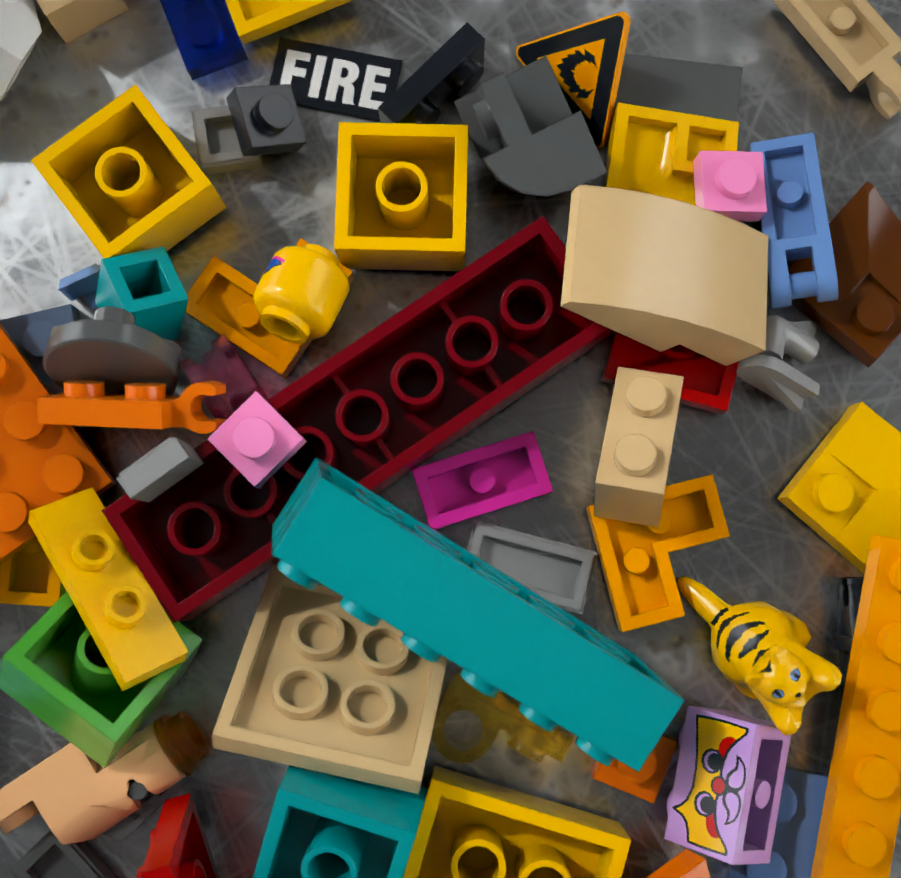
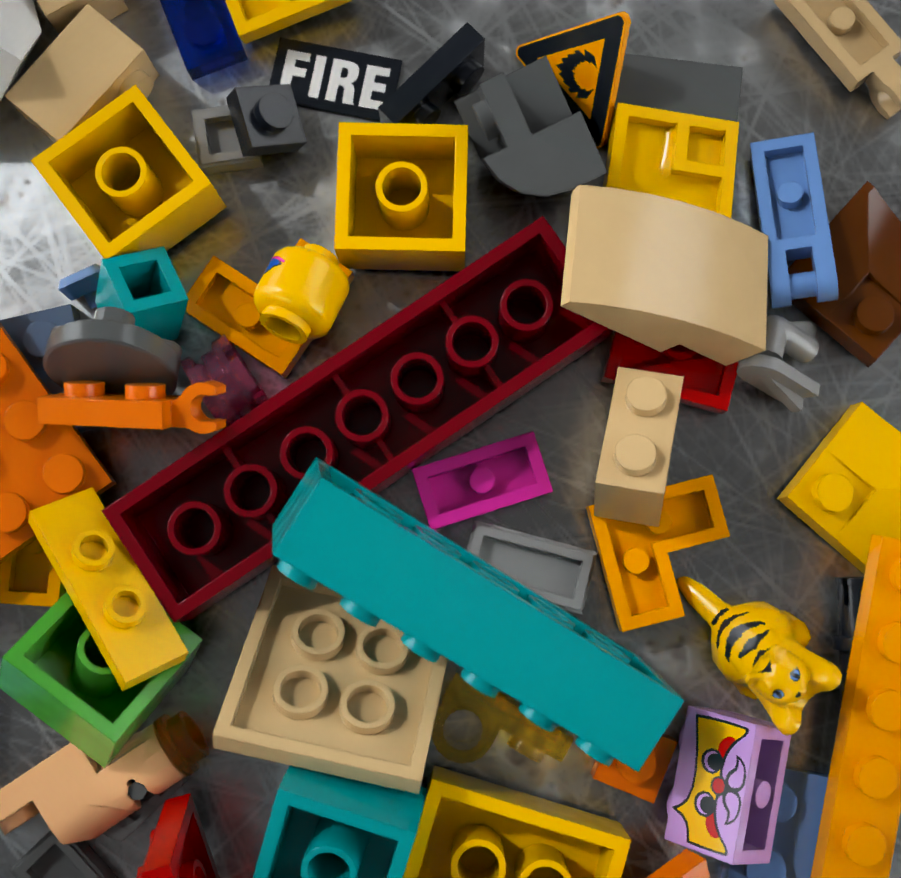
light grey tile [116,437,204,502] -> none
bright pink plate [207,391,307,489] -> none
bright pink plate [693,150,767,222] -> none
none -> tan brick [4,3,160,143]

